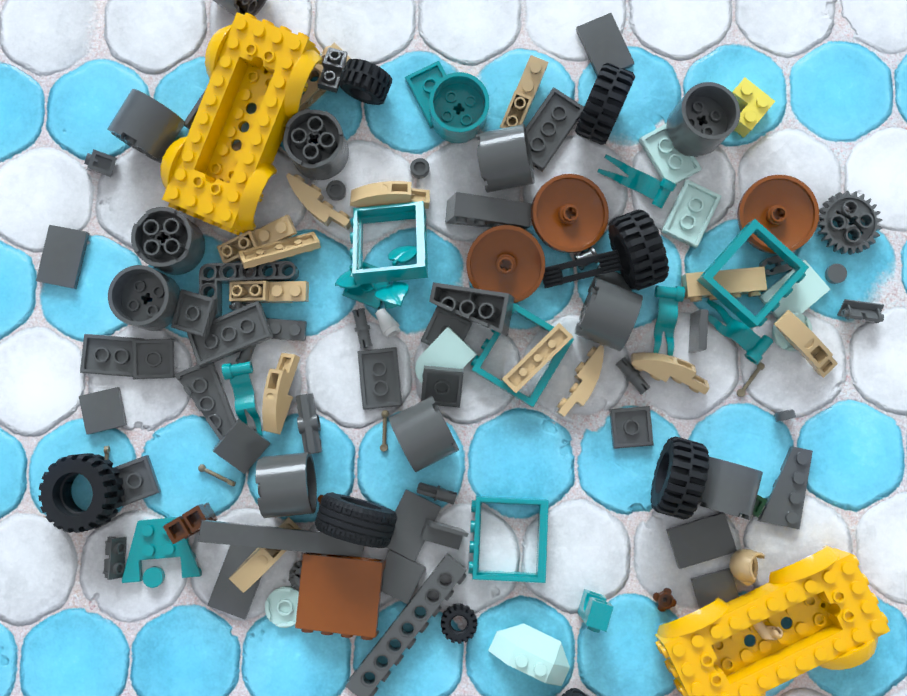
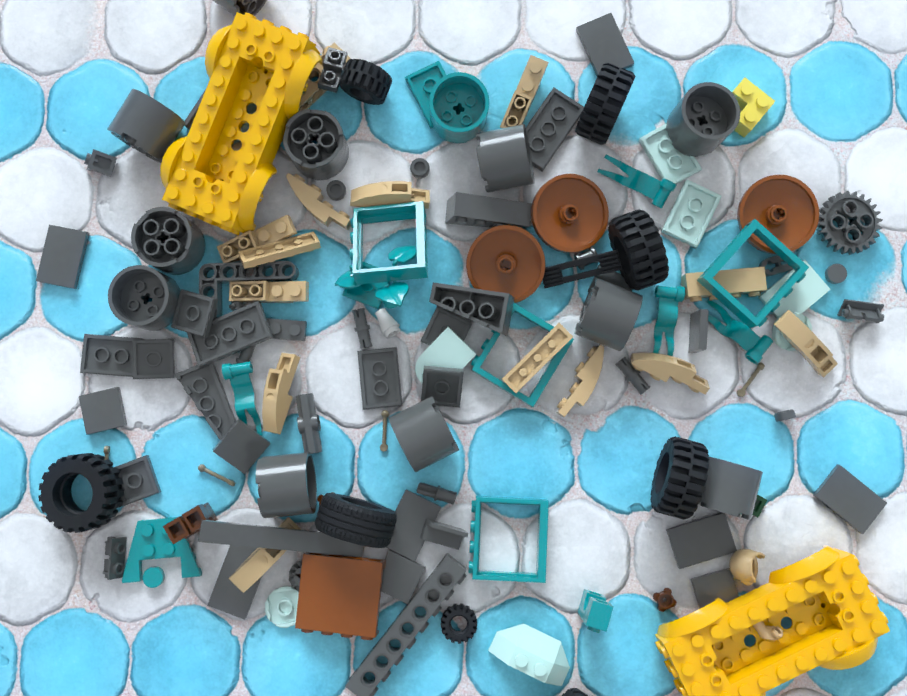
dark grey tile [609,406,654,449] -> none
dark grey wing [757,446,813,530] -> none
none -> dark grey tile [813,464,887,534]

